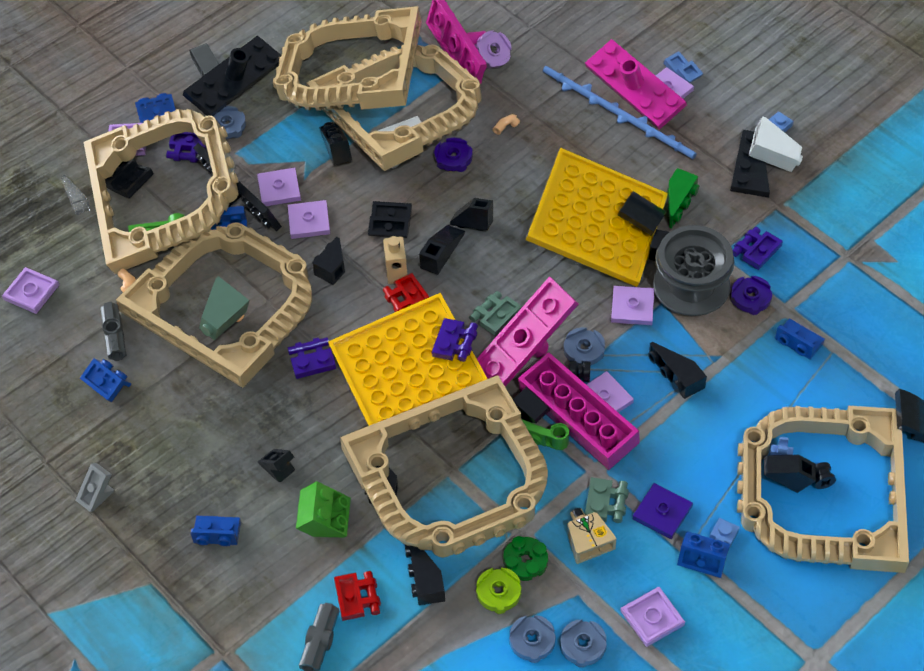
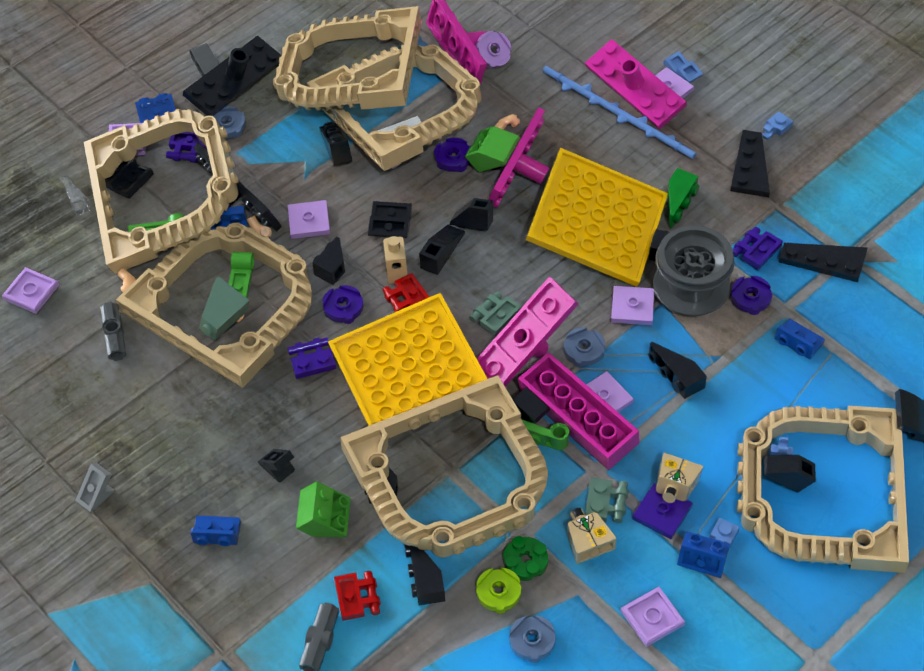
blue bracket [80,358,131,402] -> none
lavender plate [257,168,301,206] -> none
dark purple plate [432,318,478,362] -> none
sand blue plate [560,620,607,668] -> none
black wheel [569,360,591,382] -> none
black slope [618,191,666,236] -> none
white slope [749,117,803,172] -> none
black wheel [814,462,836,489] -> none
none -> bright green plate [229,251,254,299]
none -> light nougat arm [246,215,272,238]
none -> dark purple plate [323,285,364,324]
none -> bright green slope [465,126,521,172]
none -> dark pink plate [488,107,550,208]
none -> tan torso [656,453,703,503]
none -> black wing [779,243,868,283]

